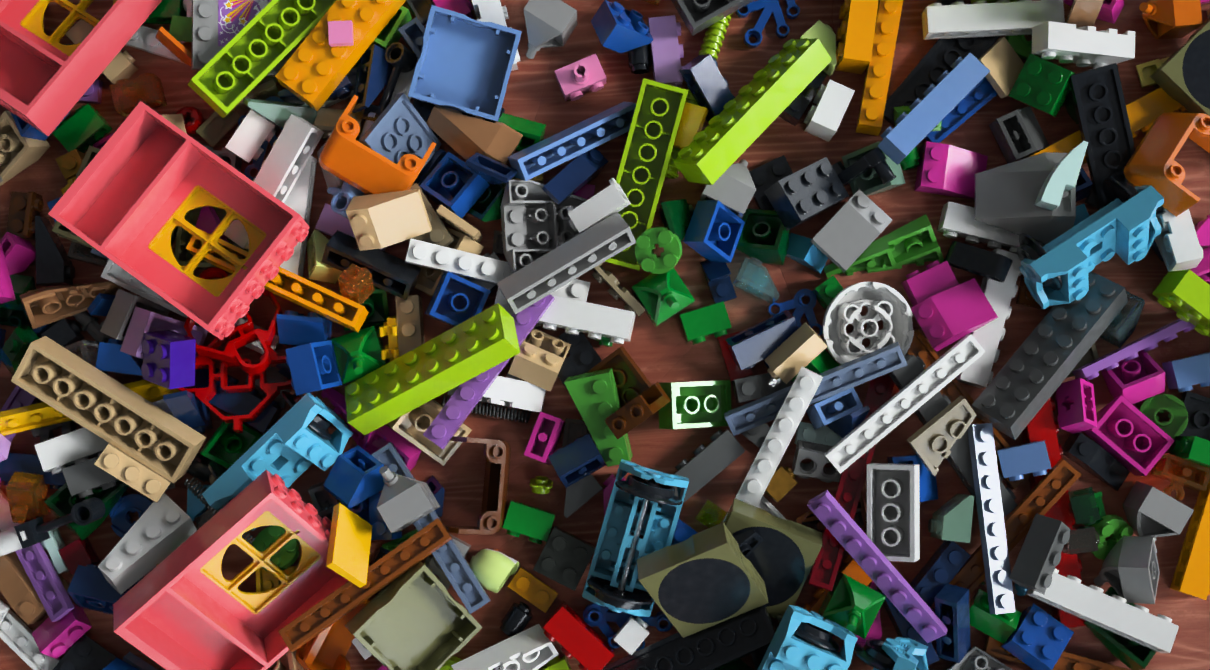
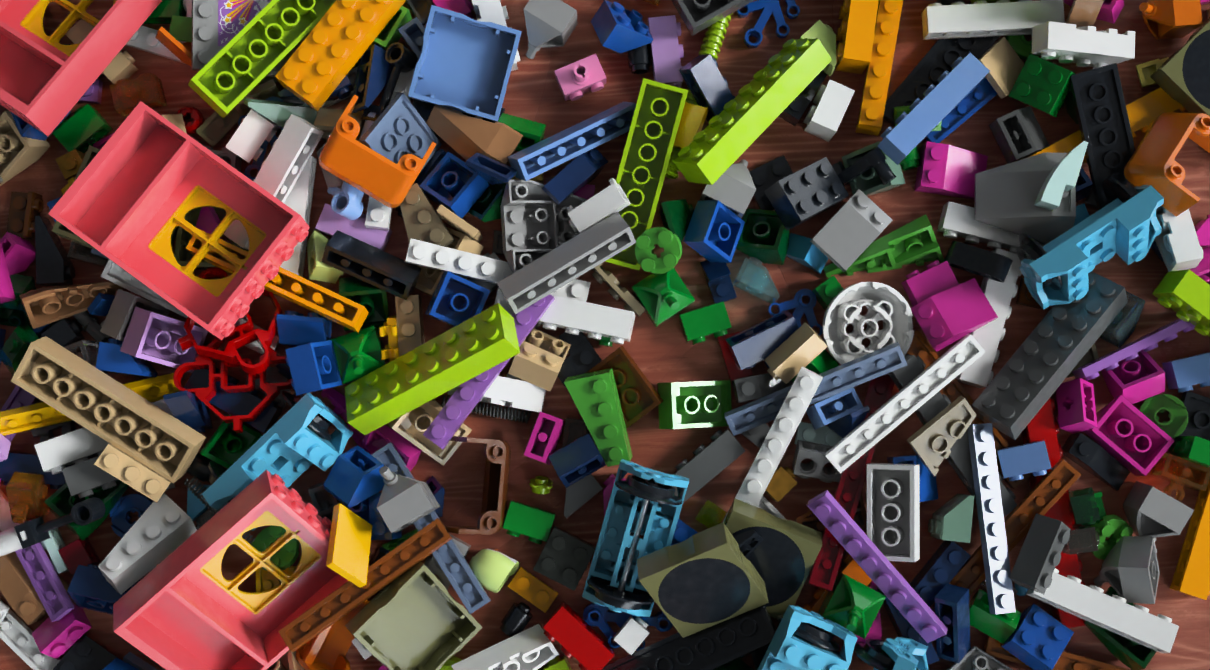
dark purple brick [141,330,196,389] -> none
bright pink tile [328,20,354,47] -> none
clear orange brick [338,263,375,305] -> none
tan slope [346,189,432,251] -> none
reddish brown panel [605,382,671,440] -> none

